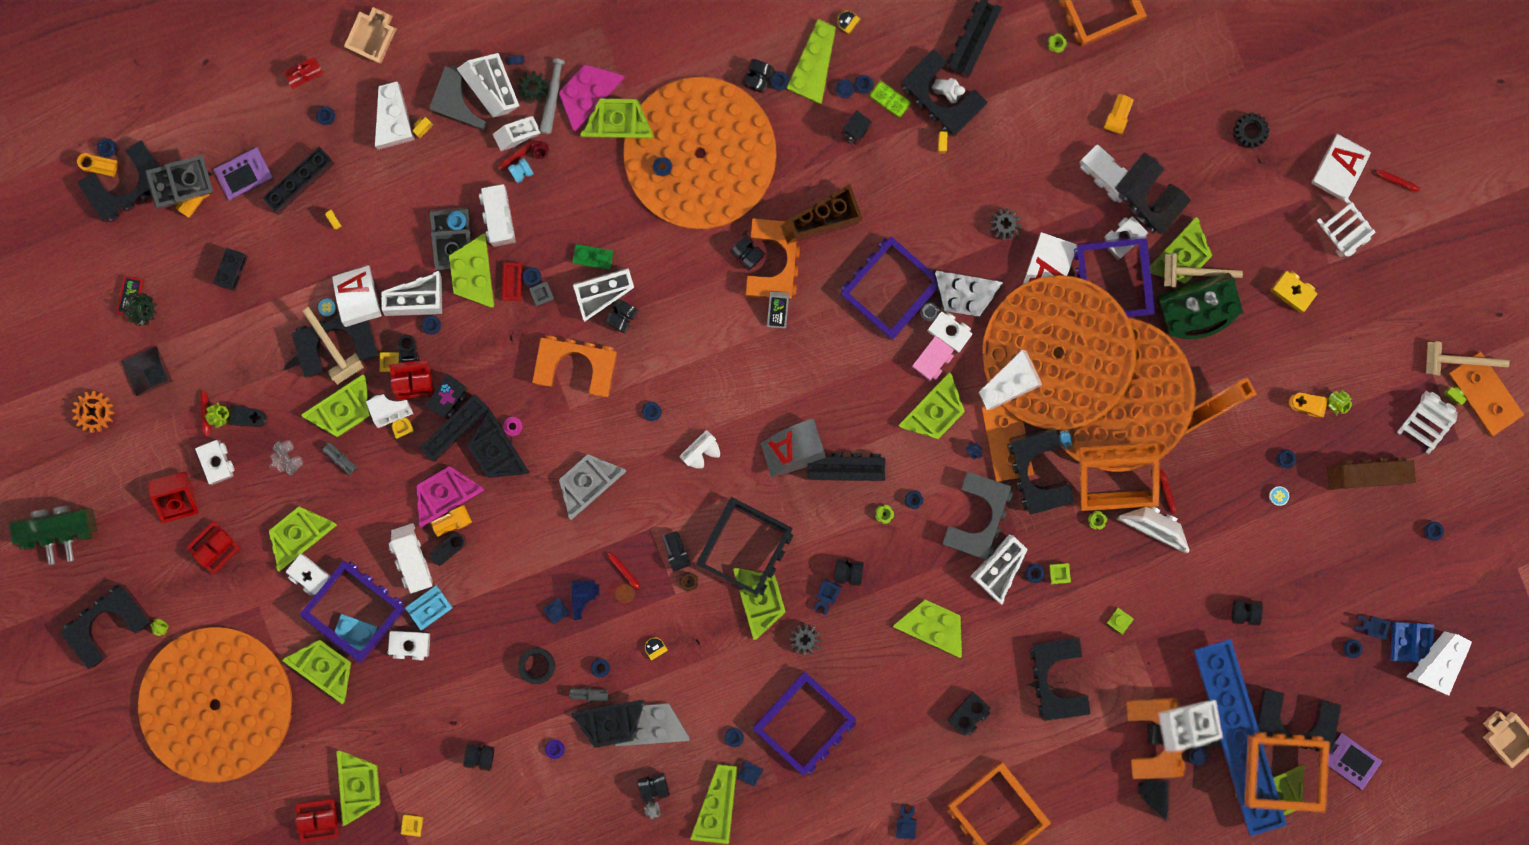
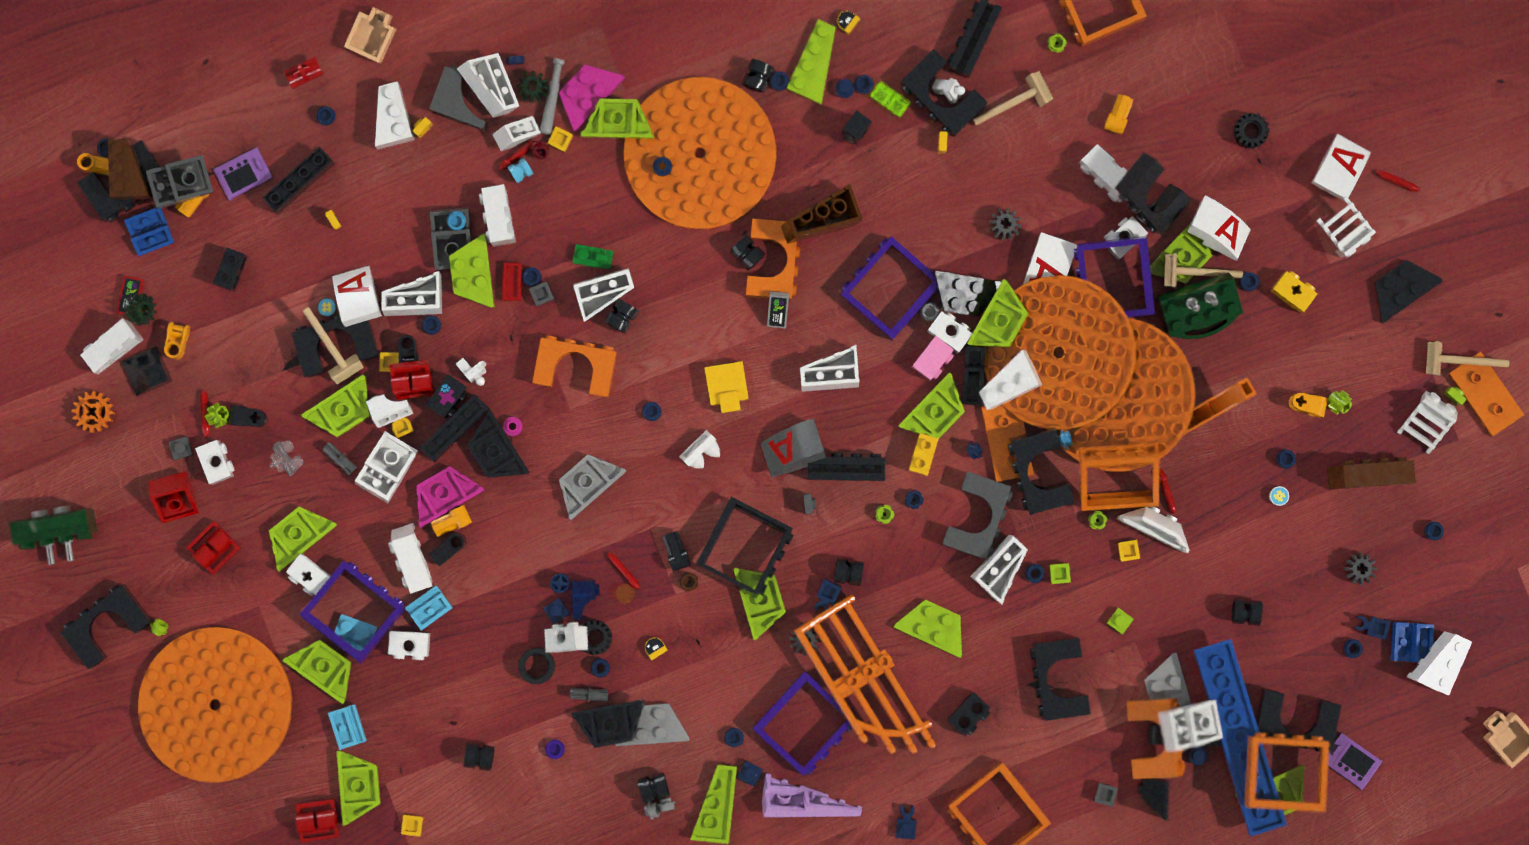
none -> white wedge [81,318,144,374]
none -> reddish brown wedge [108,139,152,200]
none -> blue slope [124,207,174,256]
none -> light orange piece [164,322,190,360]
none -> dark grey plate [169,436,194,461]
none -> medium azure plate [328,704,367,750]
none -> white slope [355,431,418,503]
none -> white piece [456,358,487,386]
none -> white brick [545,623,588,653]
none -> yellow tile [548,126,573,152]
none -> dark blue wheel [550,574,570,593]
none -> black tyre [582,620,612,655]
none -> light grey plate [657,798,676,812]
none -> yellow piece [705,361,749,414]
none -> lavender wedge [762,773,862,817]
none -> orange piece [793,594,936,754]
none -> white wedge [800,345,859,391]
none -> dark grey plate [803,494,816,514]
none -> yellow brick [908,433,938,476]
none -> black slope [962,343,985,406]
none -> lime wing [967,279,1029,347]
none -> tan piece [973,71,1054,125]
none -> dark grey plate [1094,783,1118,807]
none -> yellow tile [1117,540,1140,562]
none -> light grey wing [1144,652,1191,707]
none -> white slope [1187,195,1251,261]
none -> dark blue tile [1239,272,1259,292]
none -> dark grey gear [1344,552,1378,585]
none -> black wing [1374,260,1443,324]

